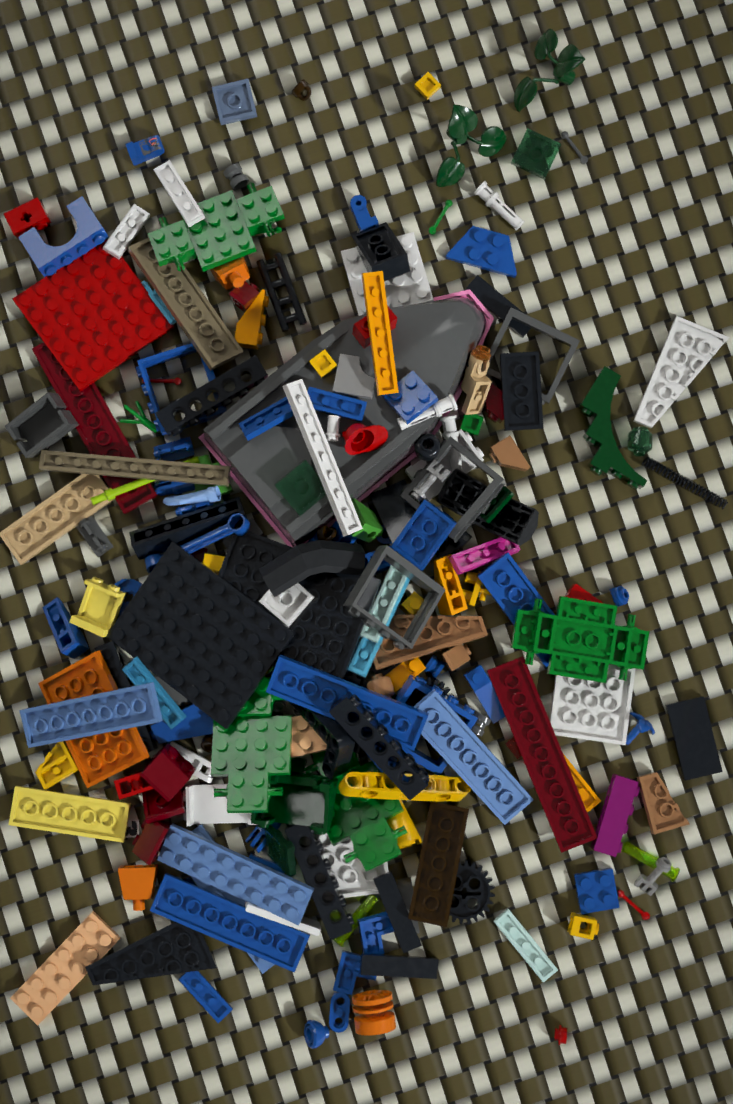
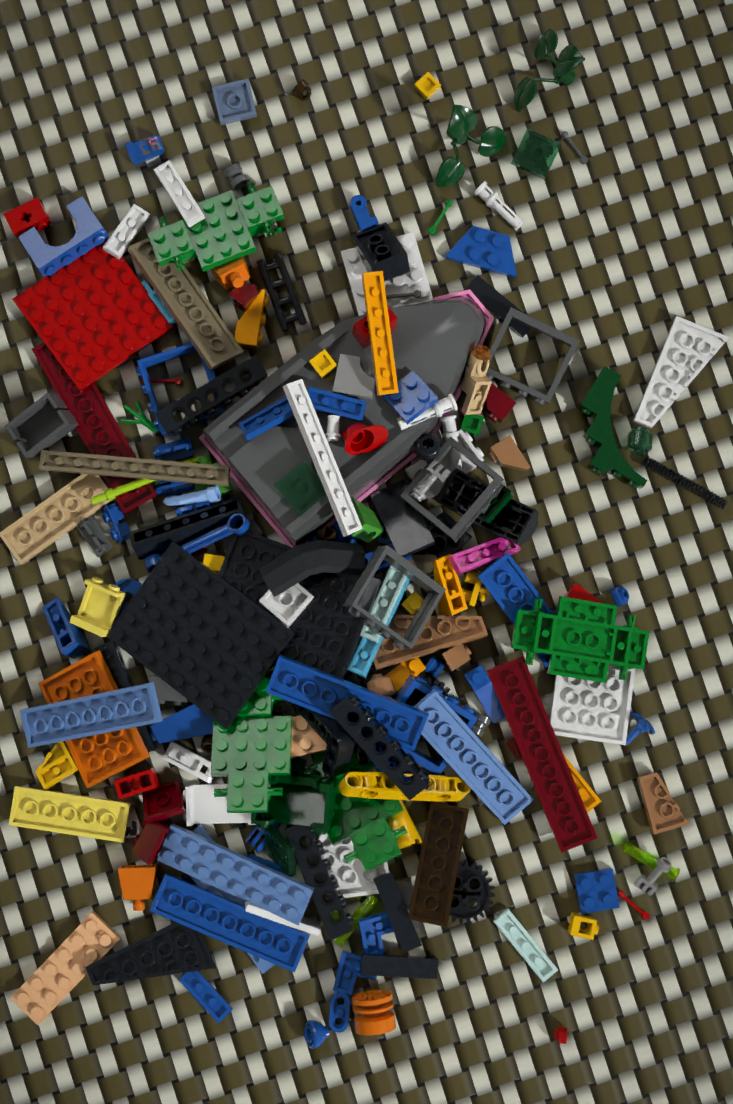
dark azure tile [122,657,187,730] -> none
dark red slope [140,743,196,802] -> none
blue plate [391,499,457,570] -> none
black plate [500,351,544,431] -> none
magenta brick [591,773,640,857] -> none
black tile [665,696,723,781] -> none
none -> blue hinge [102,503,131,544]
none -> dark grey hinge [386,290,421,300]

